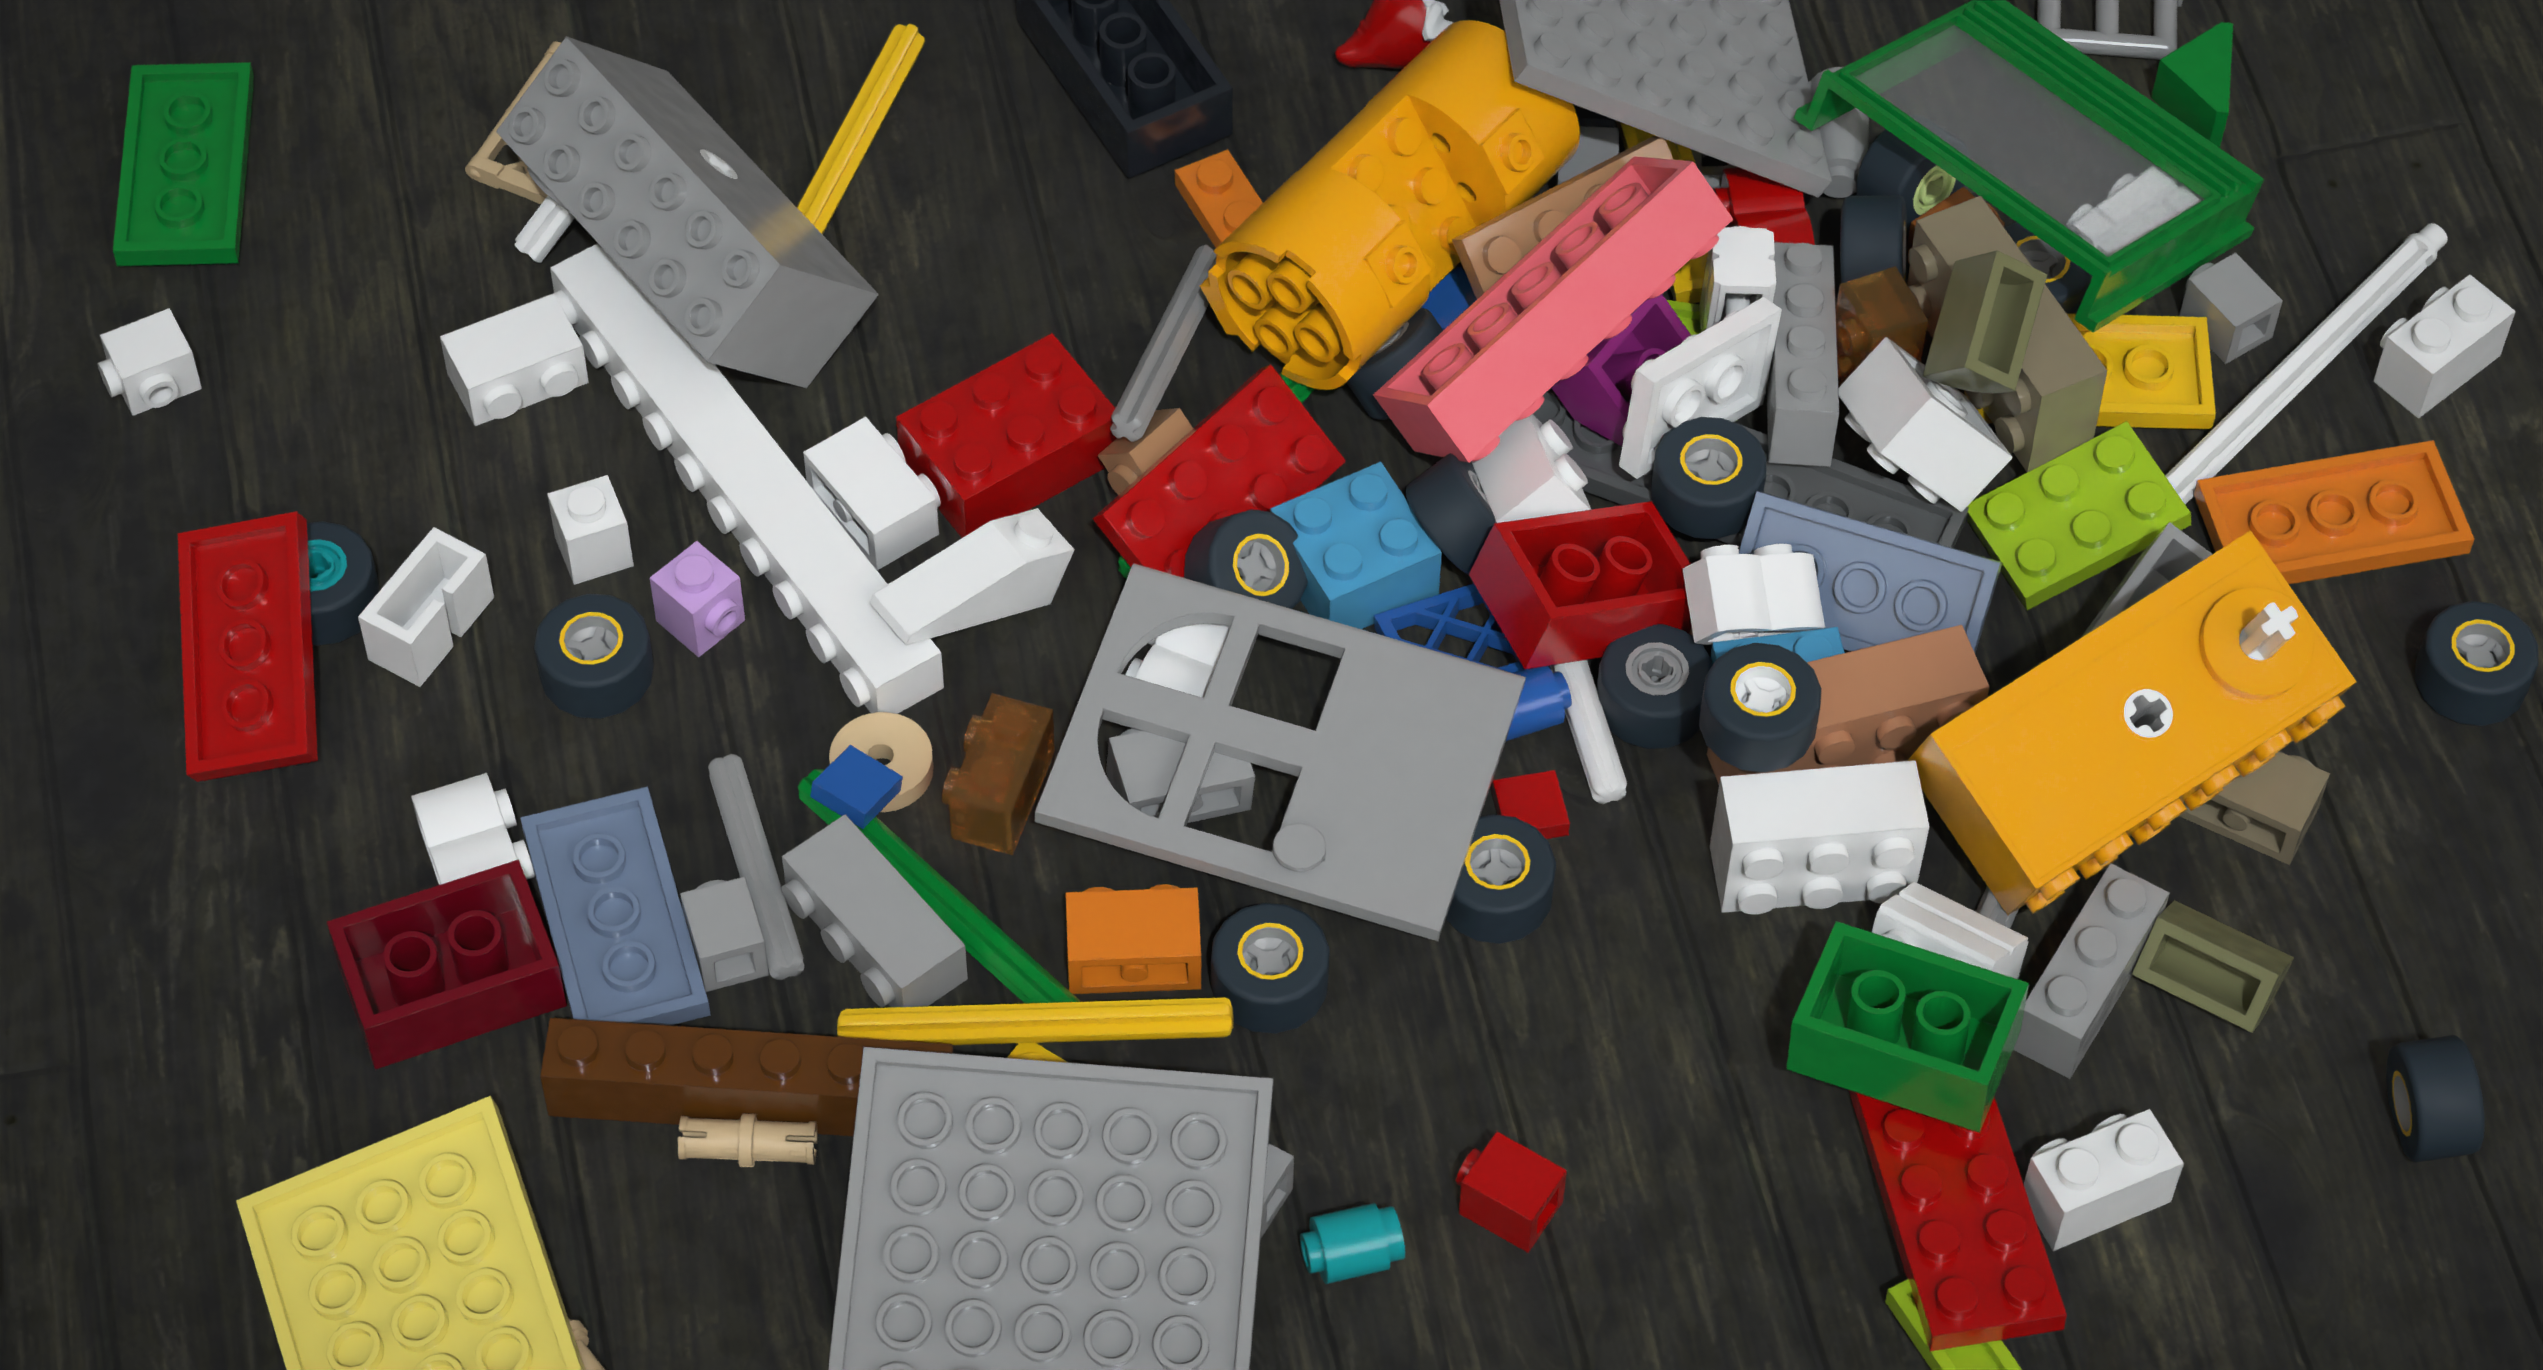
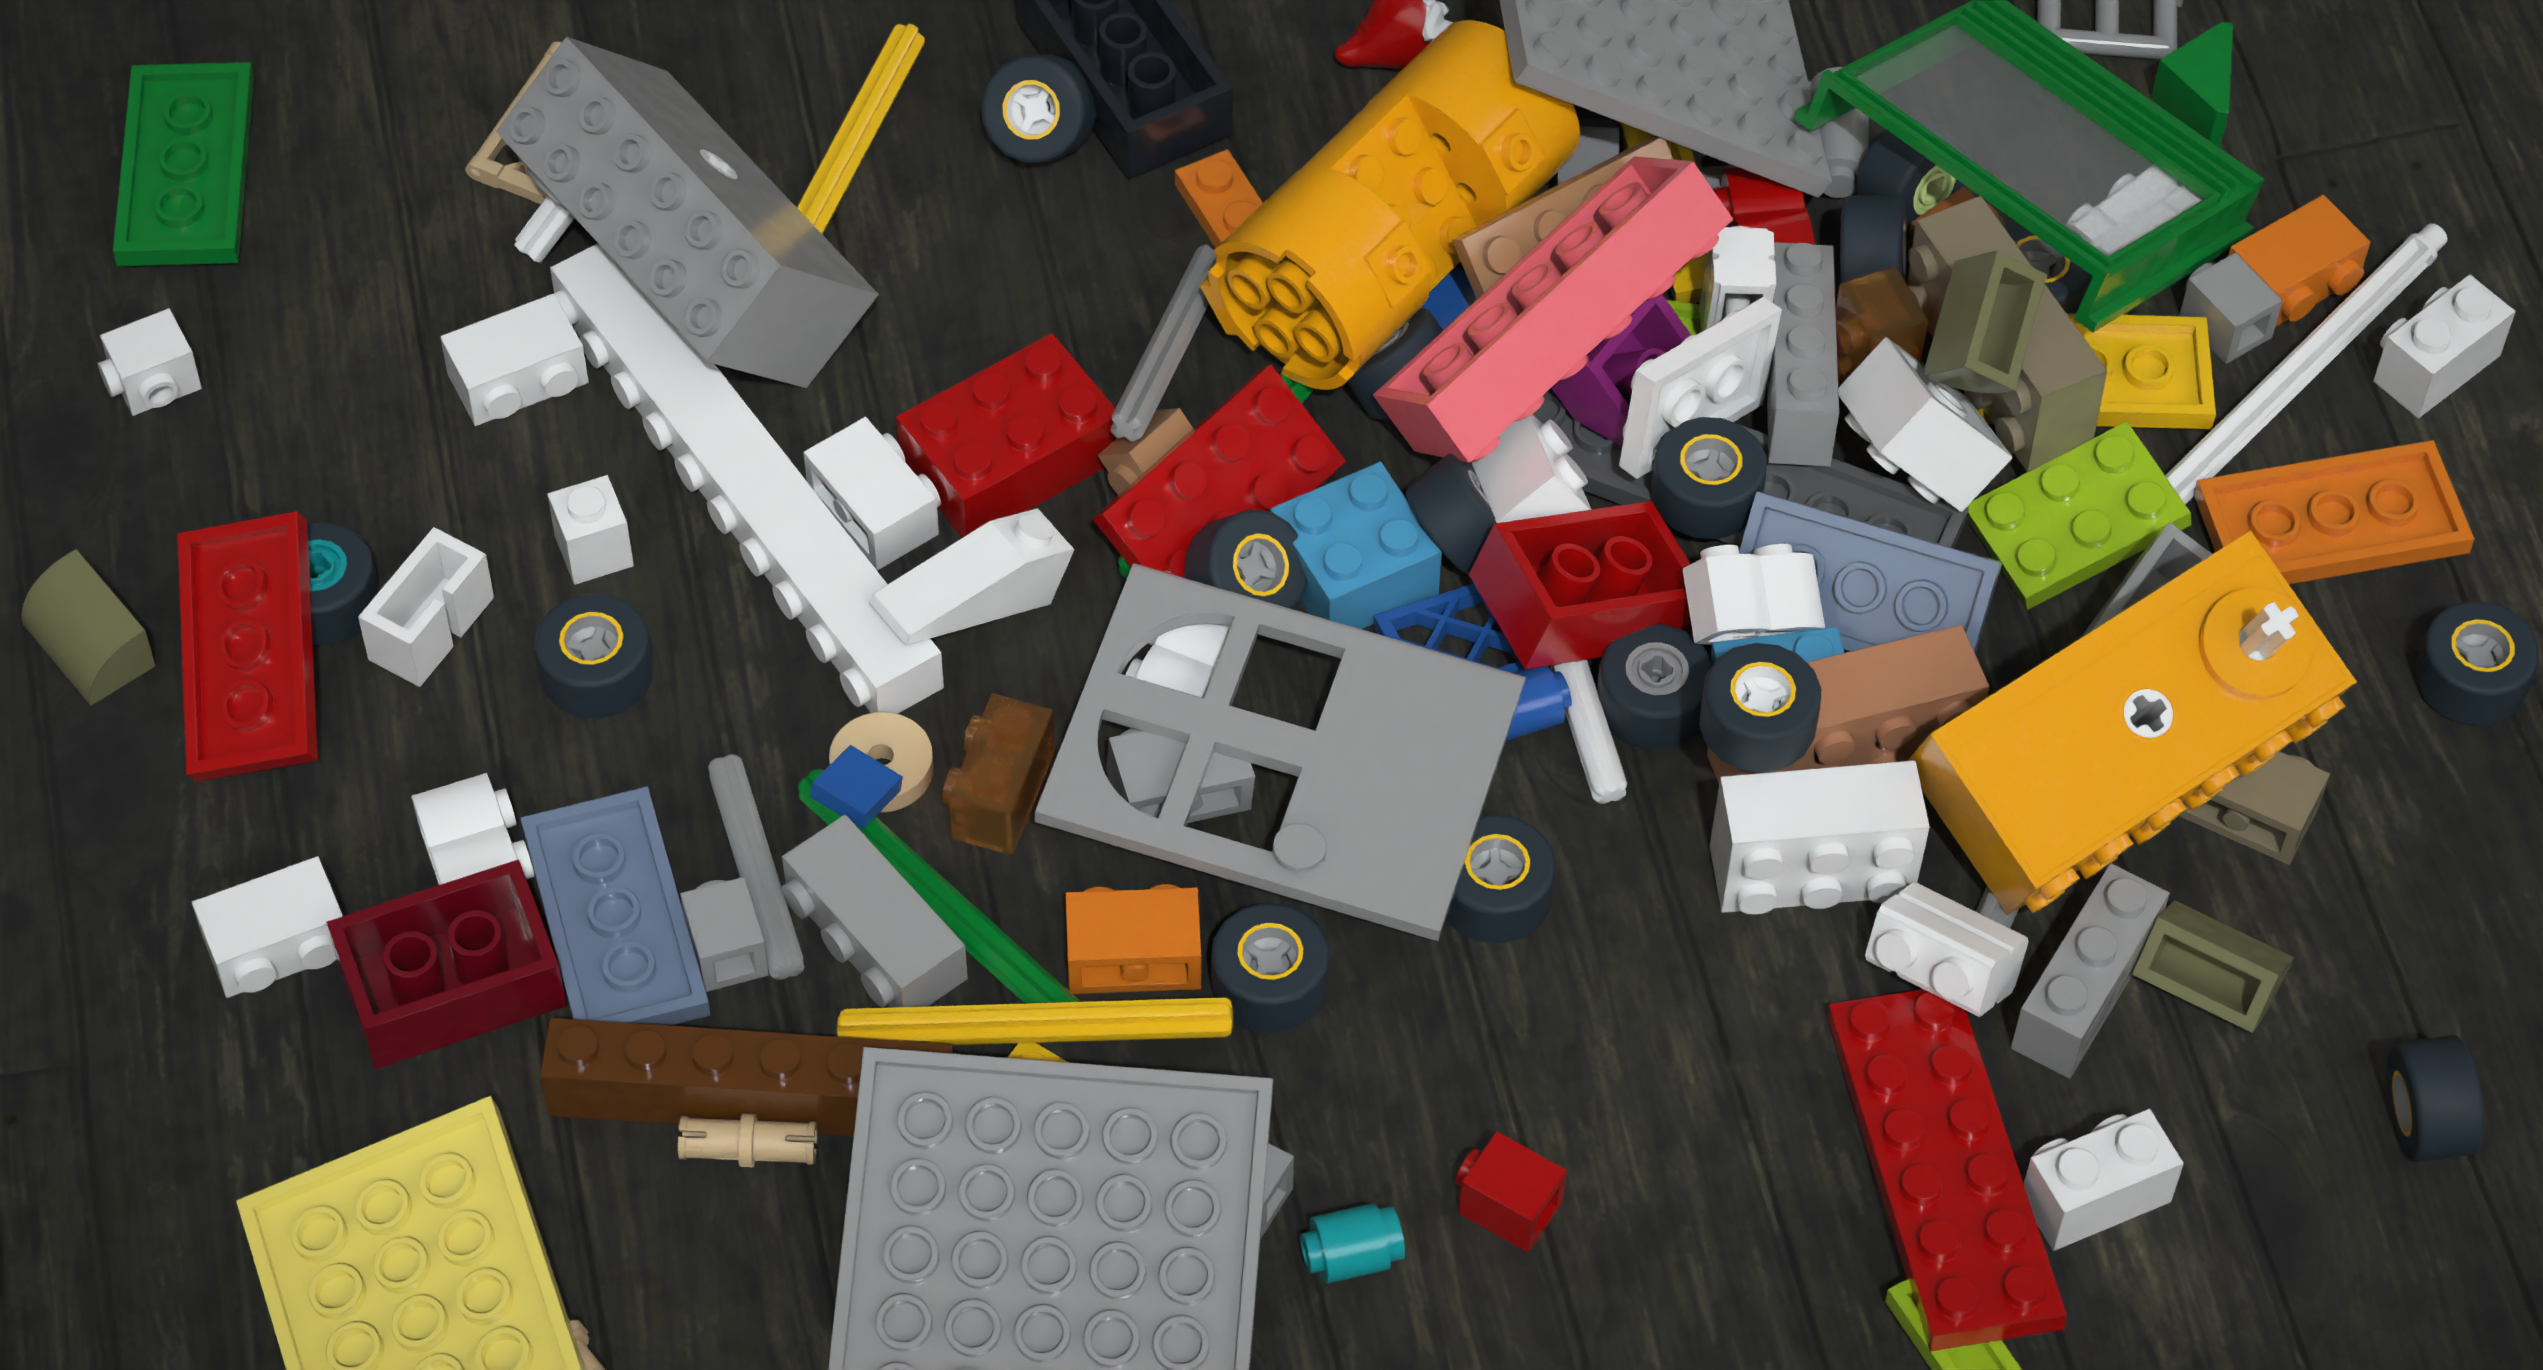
lavender brick [650,541,745,657] -> none
red tile [1491,770,1570,839] -> none
green brick [1787,921,2029,1133] -> none
none -> olive brick [21,549,156,706]
none -> white brick [192,856,343,998]
none -> black wheel [981,54,1097,163]
none -> orange brick [2228,195,2371,327]

